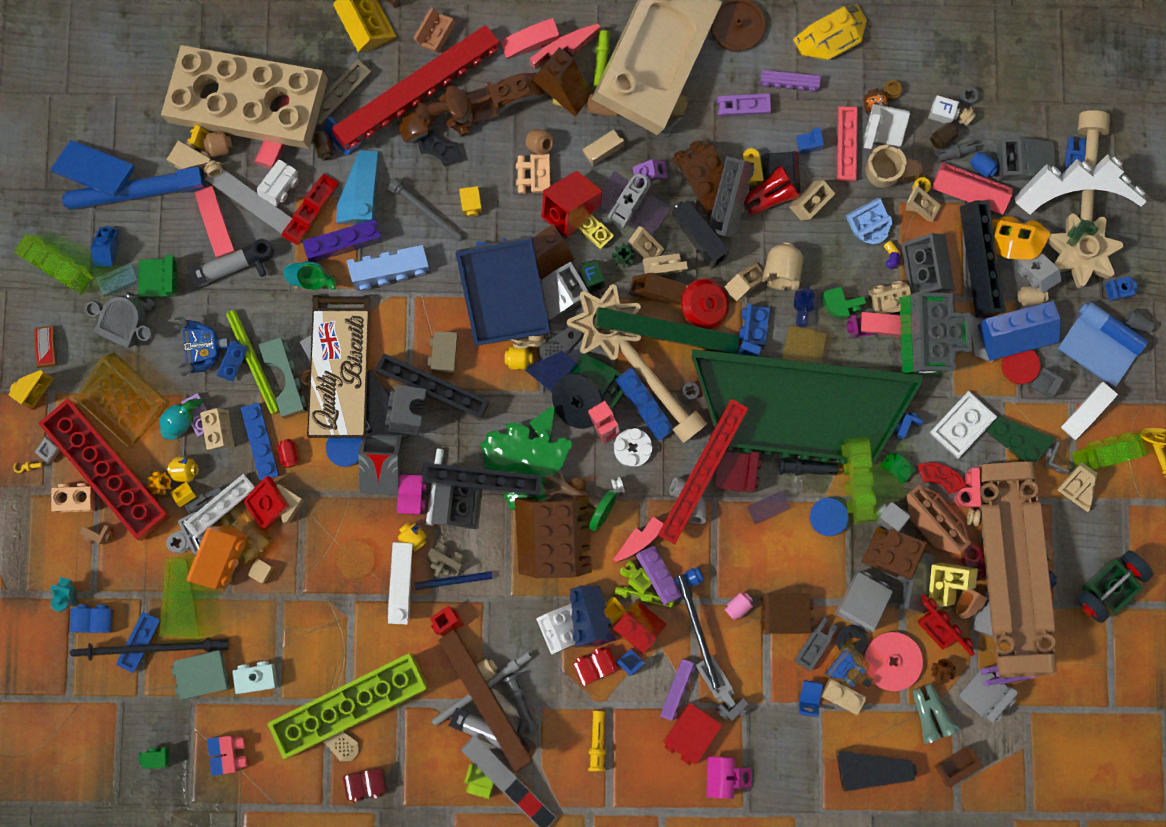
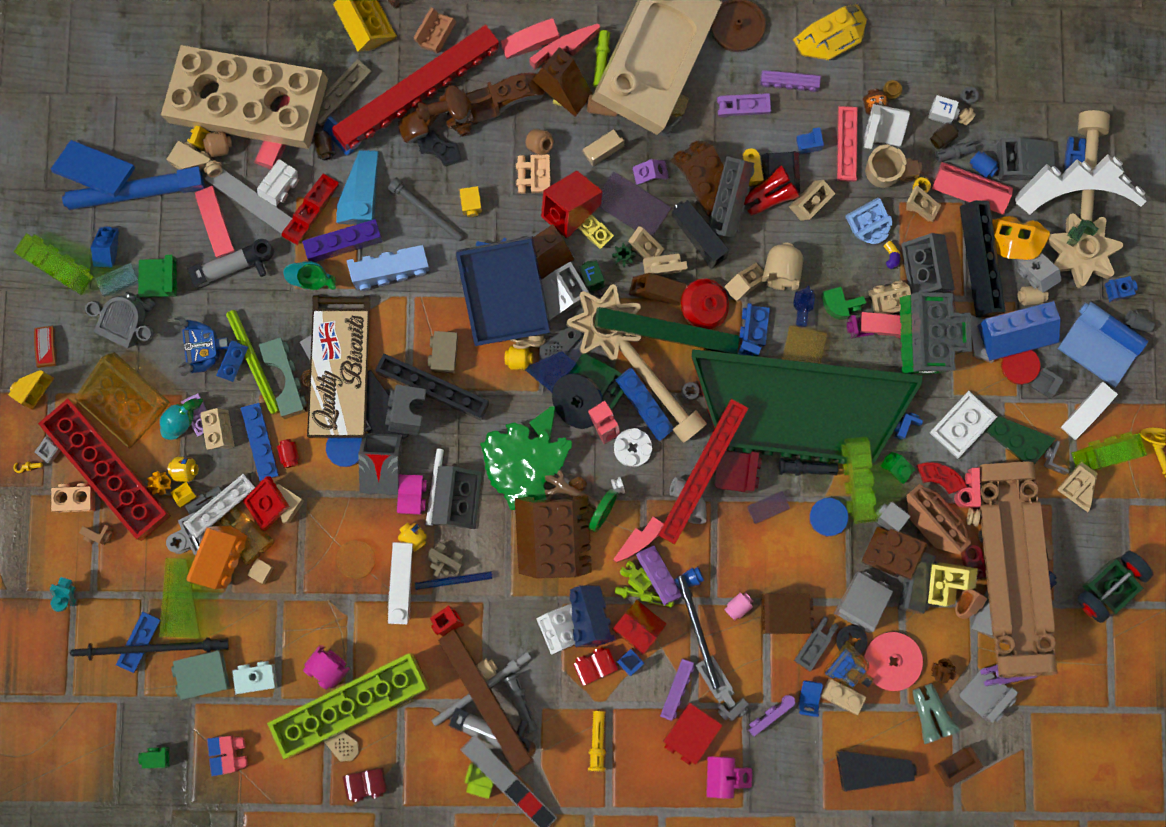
blue brick [70,604,113,633] -> none
black brick [421,462,542,497] -> none
yellow plate [604,596,627,625] -> none
light grey piece [607,174,651,229] -> none
red bracket [917,594,975,656] -> none
none -> dark pink brick [303,645,350,690]
none -> medium lavender plate [748,695,795,736]

